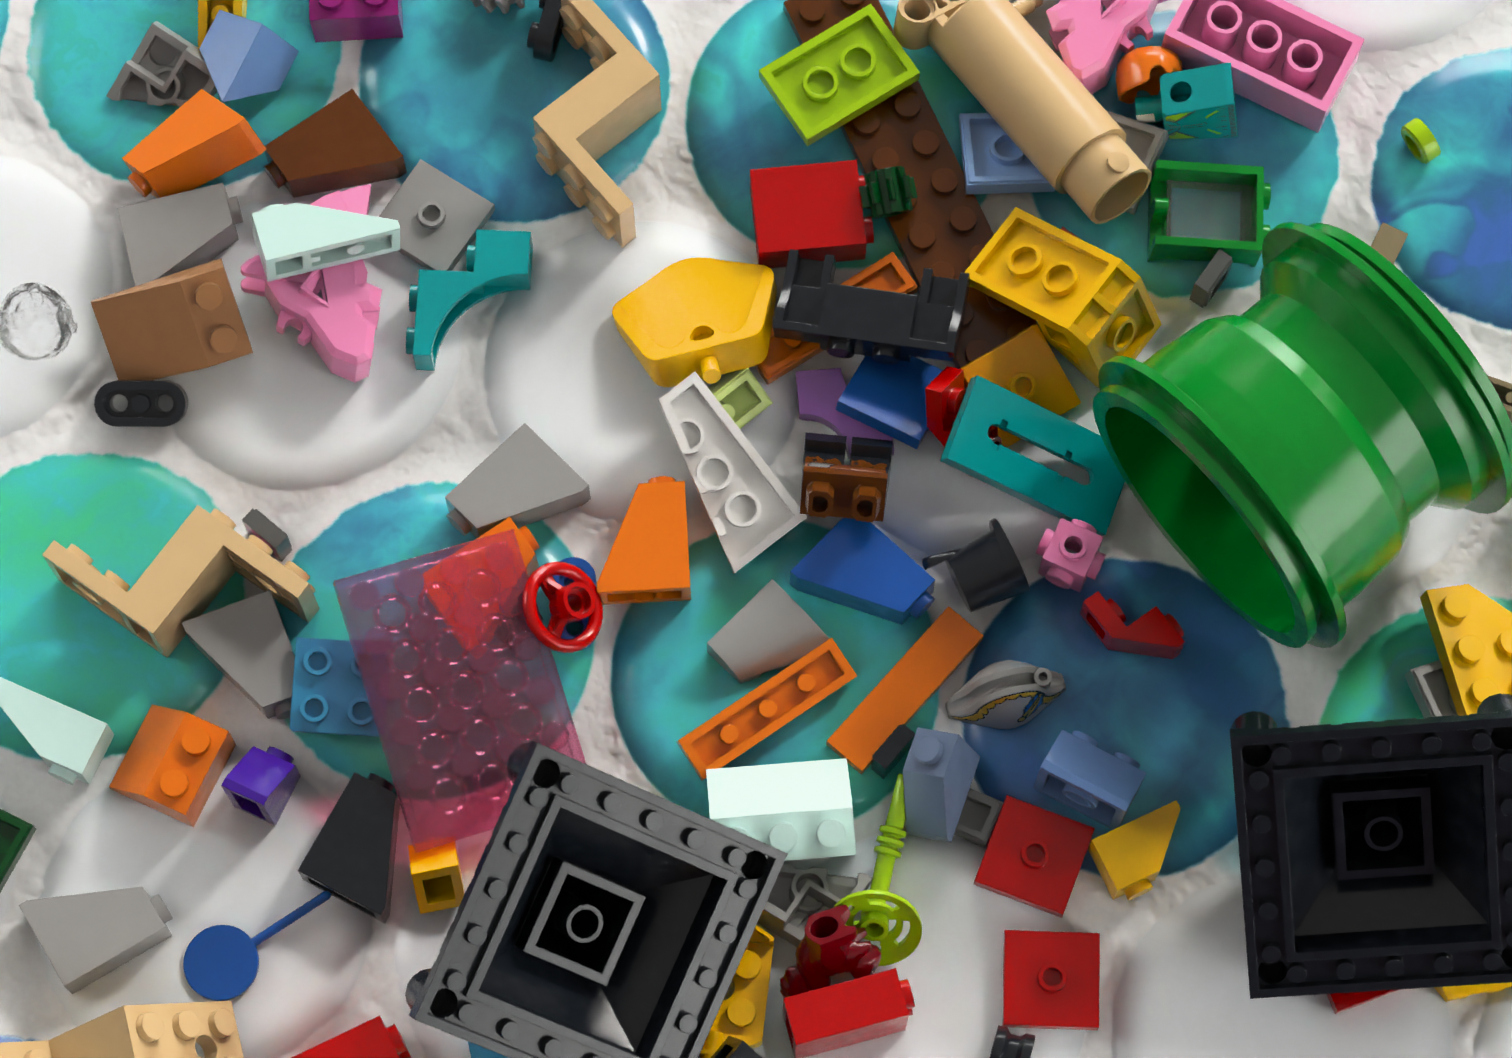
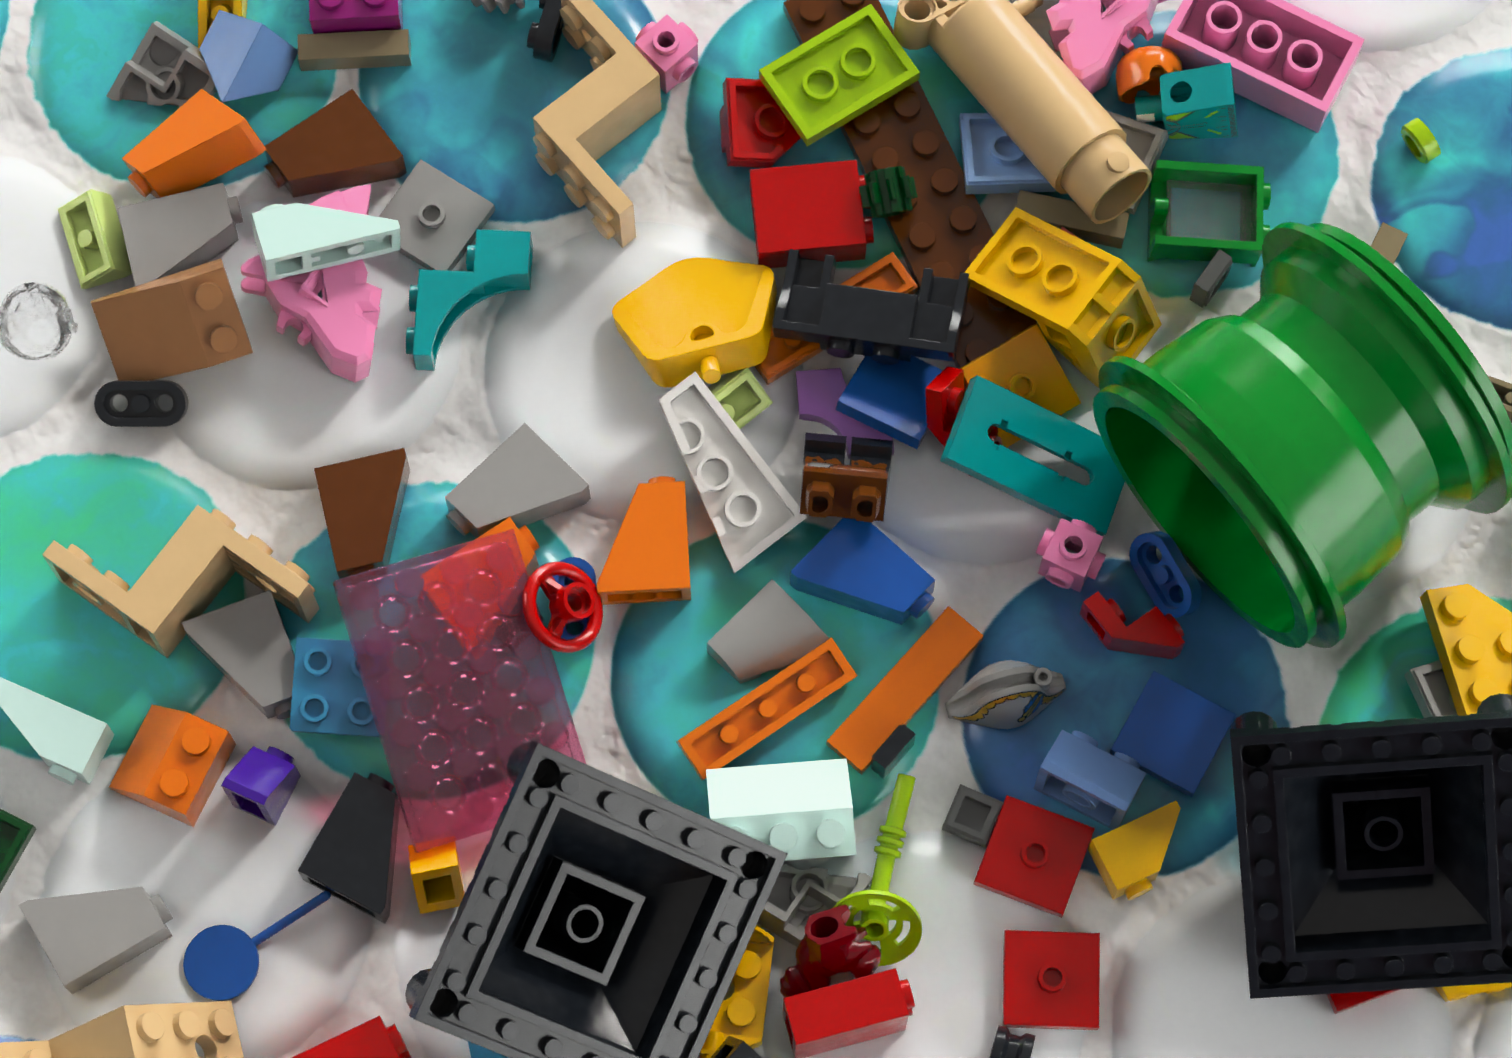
dark grey tile [242,508,292,562] -> none
sand blue slope [903,727,980,843] -> none
black hat [922,518,1030,612] -> none
none -> yellowish green slope [58,189,132,289]
none -> dark tan piece [298,29,411,71]
none -> reddish brown slope [314,448,410,587]
none -> bright pink brick [635,15,698,94]
none -> red plate [720,78,801,168]
none -> dark tan piece [1016,190,1130,249]
none -> blue tile [1109,671,1237,797]
none -> blue plate [1129,531,1202,618]

